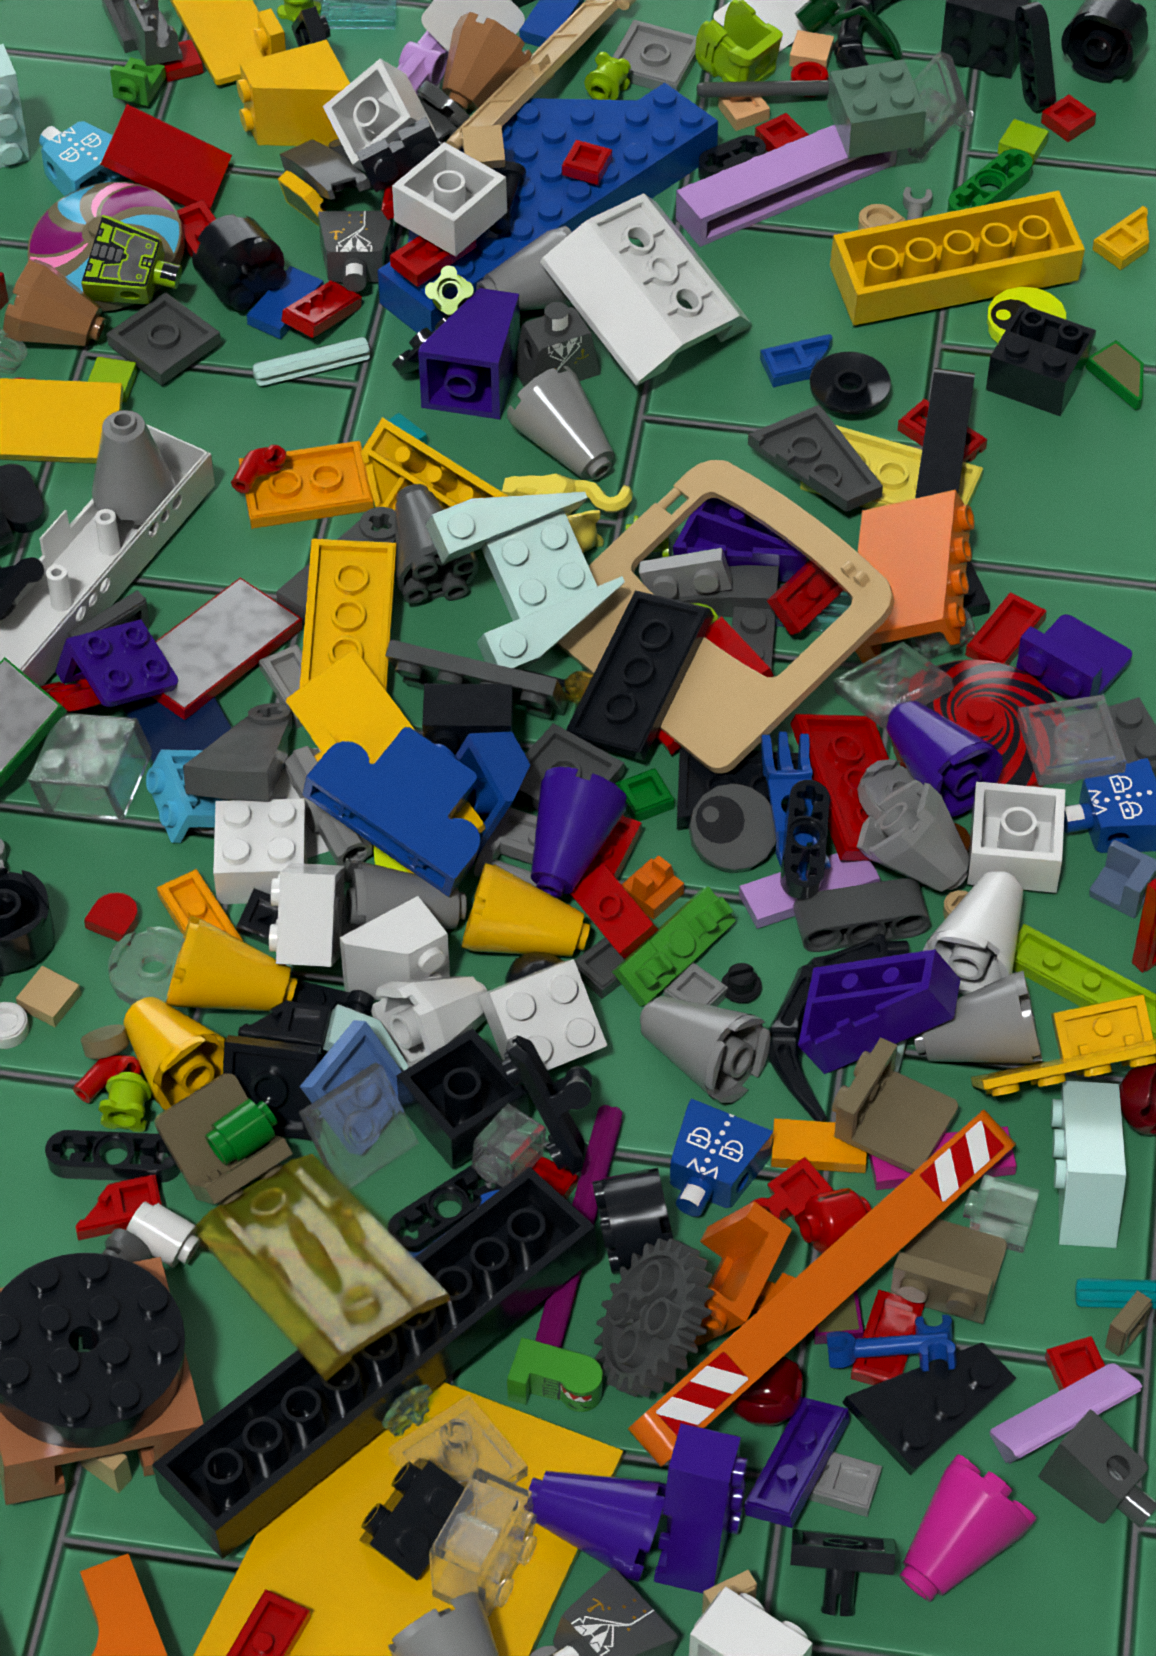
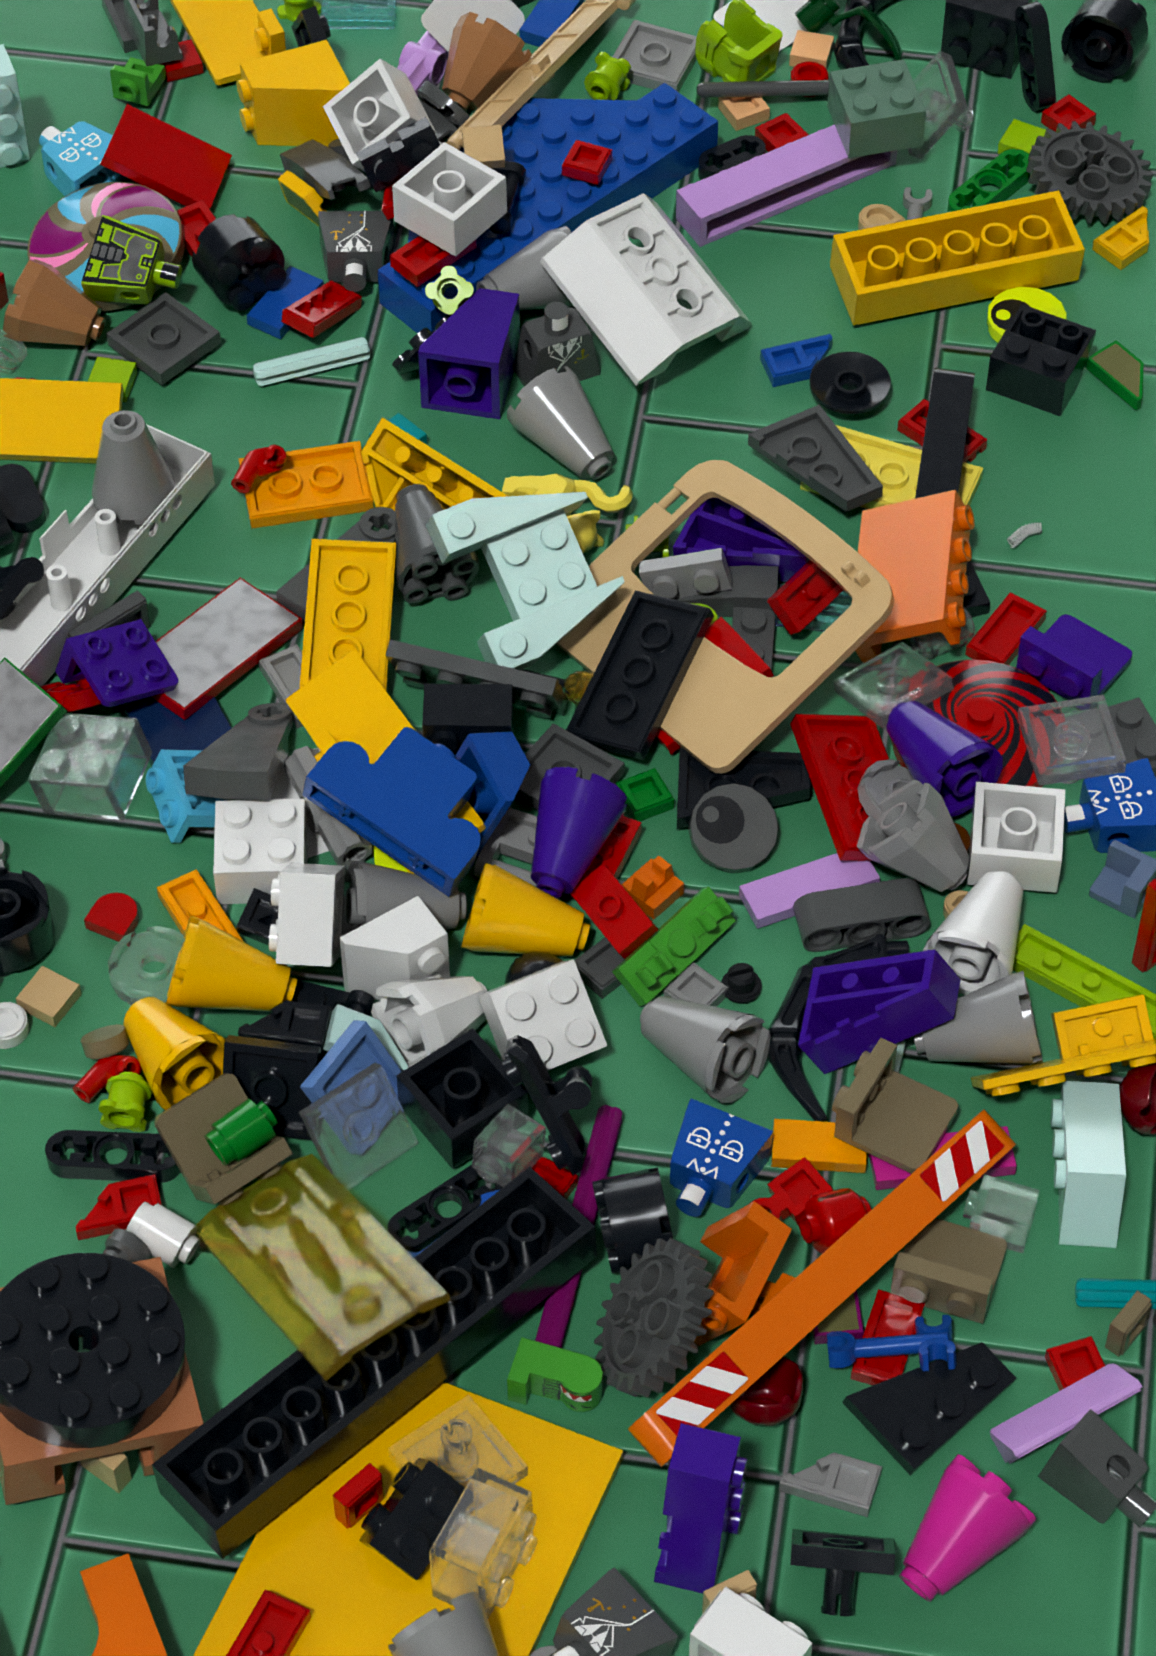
clear light blue plant [382,1385,433,1437] -> none
dark purple cone [524,1471,666,1582] -> none
dark purple tile [744,1397,850,1528] -> none
blue piece [761,731,831,881] -> none
black beam [780,780,830,899] -> none
none -> red tile [333,1463,384,1529]
none -> white leg [1007,522,1042,548]
none -> dark grey gear [1026,121,1153,224]

